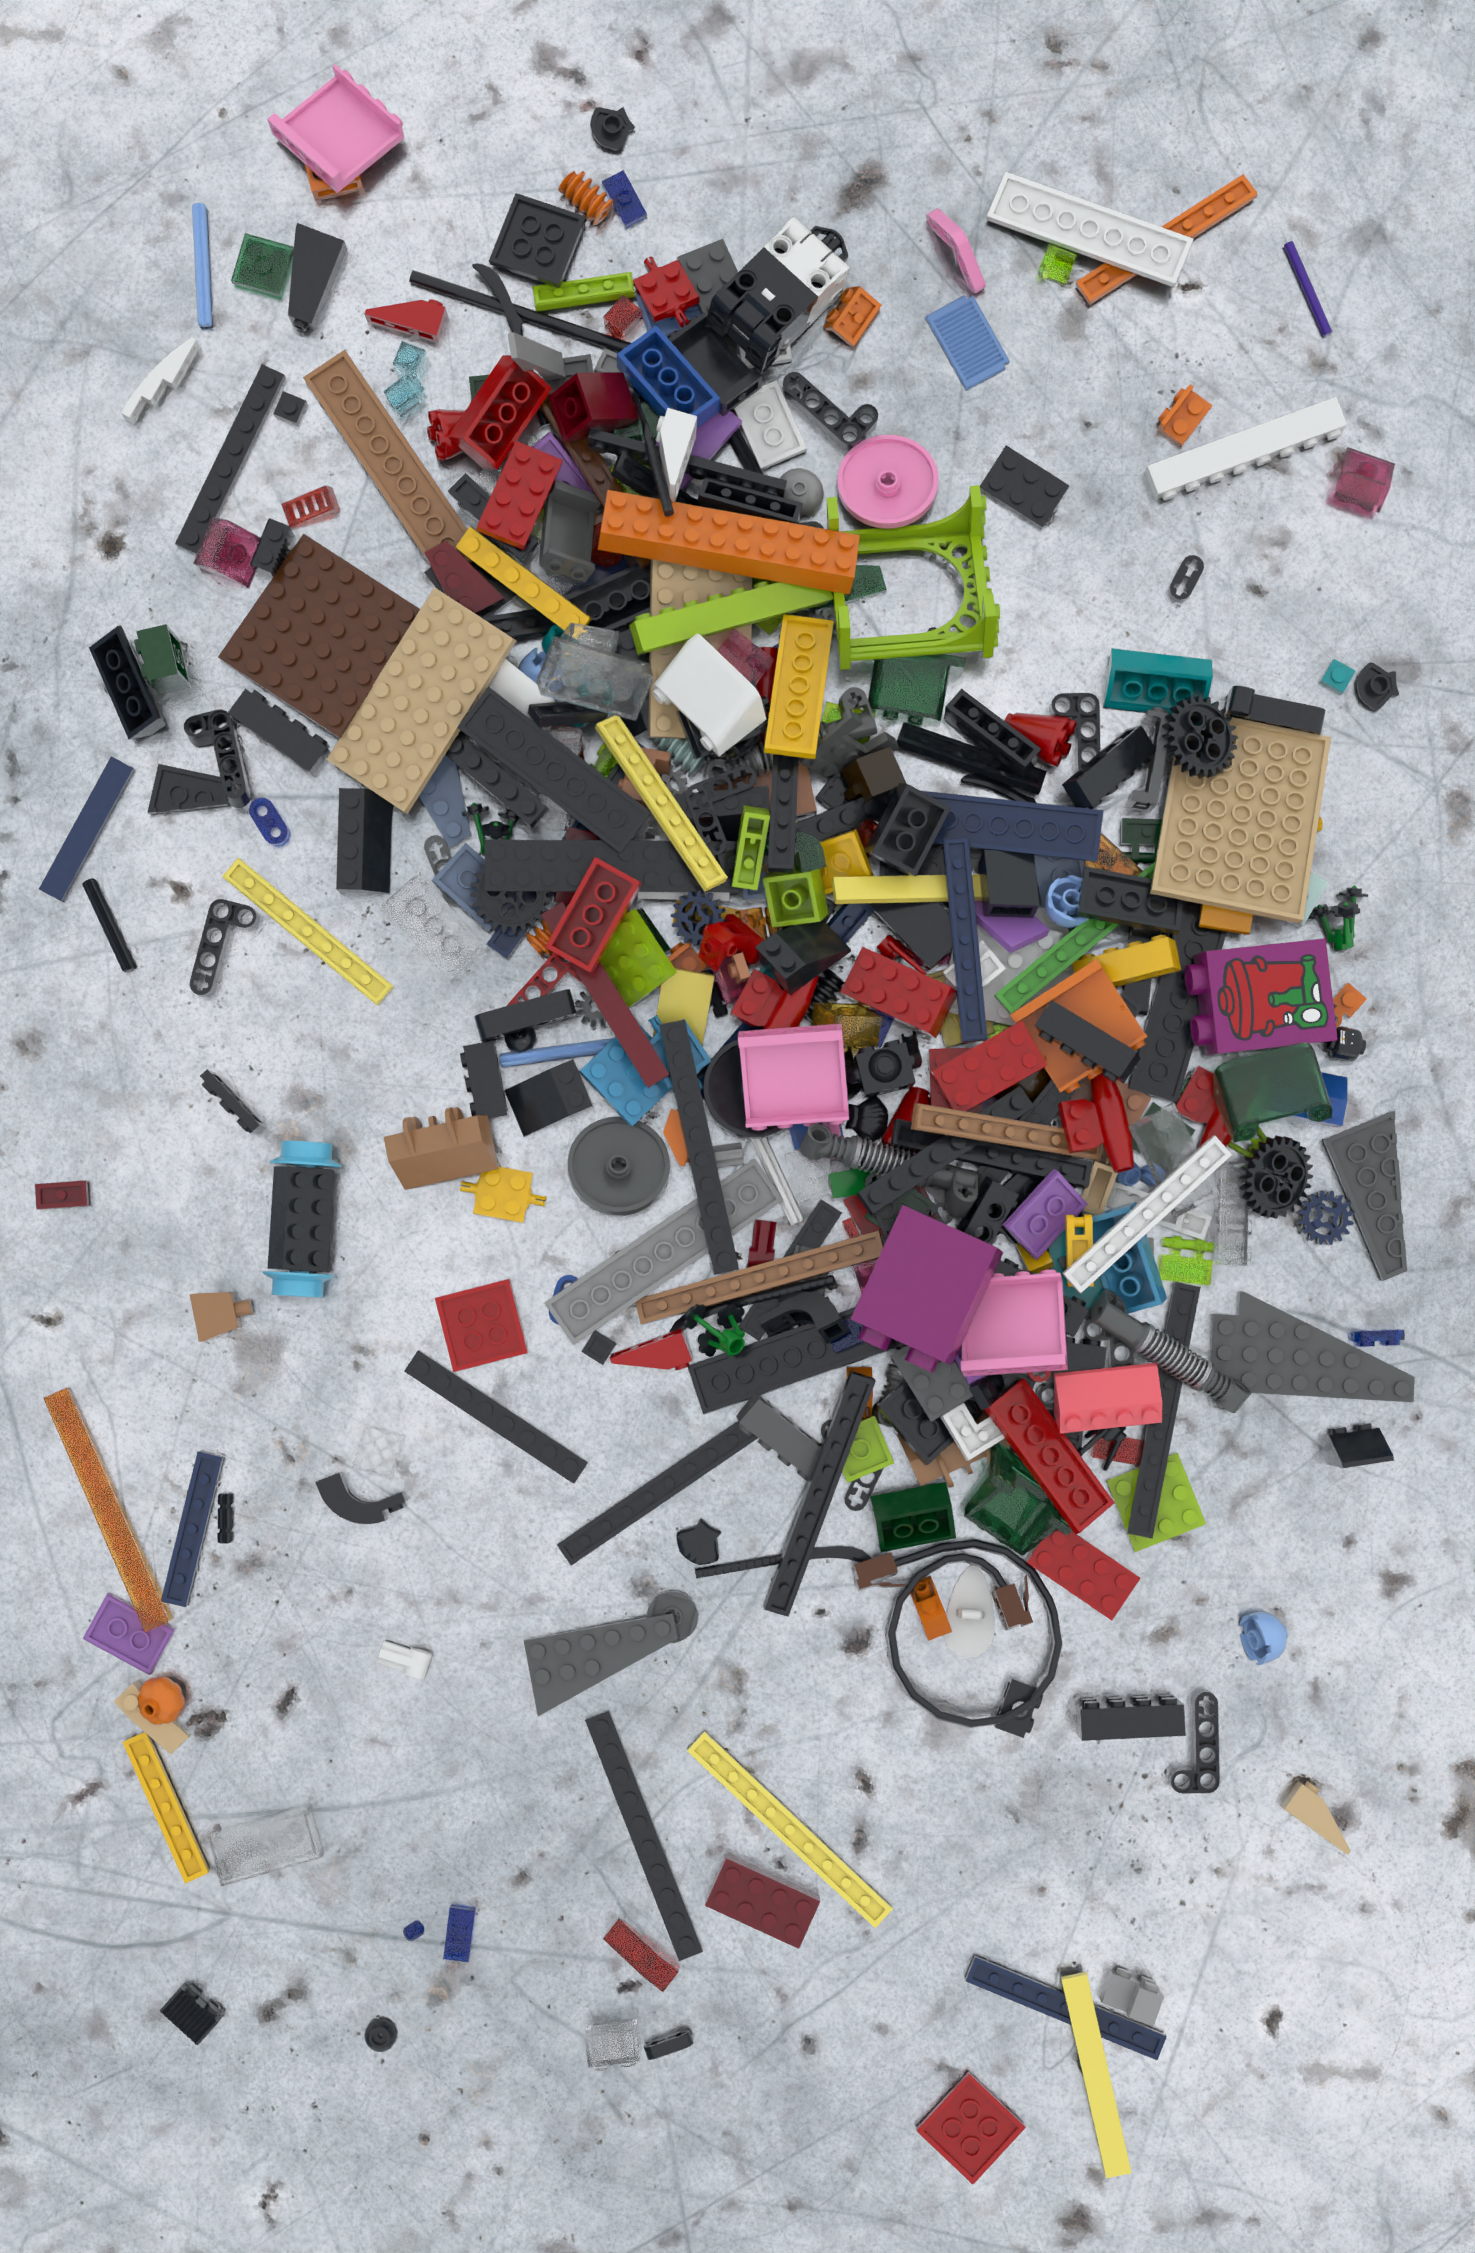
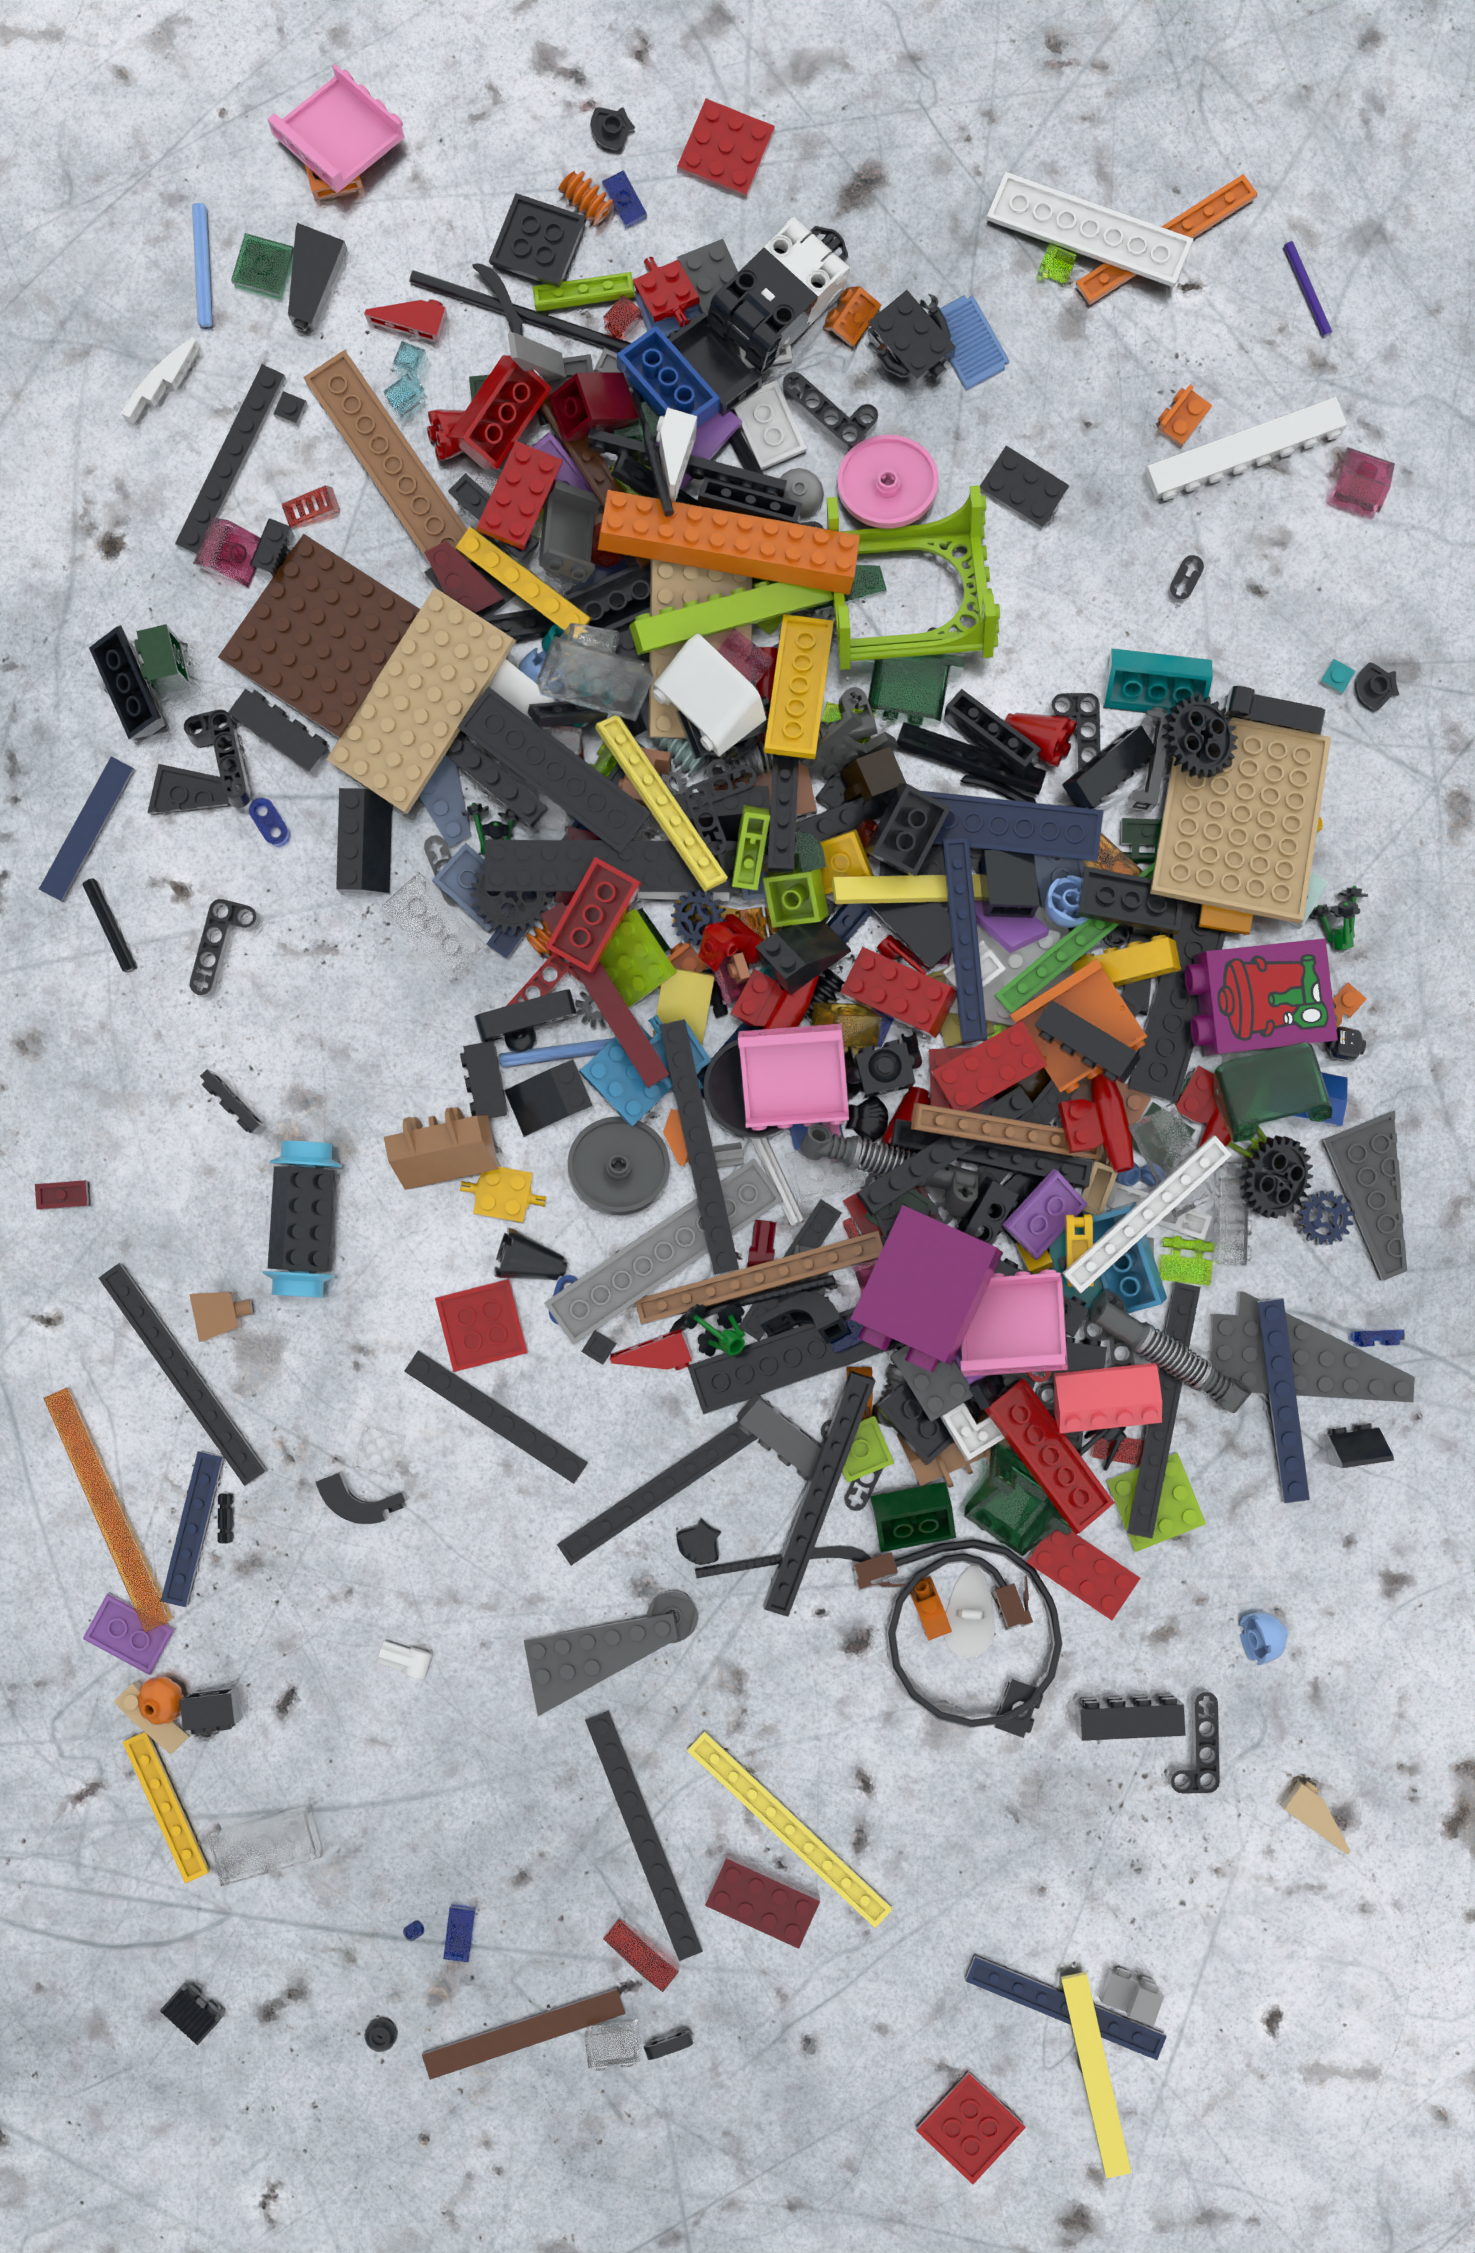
light yellow tile [222,858,394,1006] -> none
green slope [829,1169,877,1199] -> none
bright pink beam [926,208,986,294] -> none
none -> black plate [98,1263,266,1486]
none -> black brick [179,1687,242,1734]
none -> reddish brown tile [422,1988,626,2080]
none -> black cone [494,1228,567,1280]
none -> red plate [677,98,775,198]
none -> black torso [868,290,956,389]
none -> black wheel [1102,924,1129,948]
none -> dark blue plate [1257,1298,1310,1503]

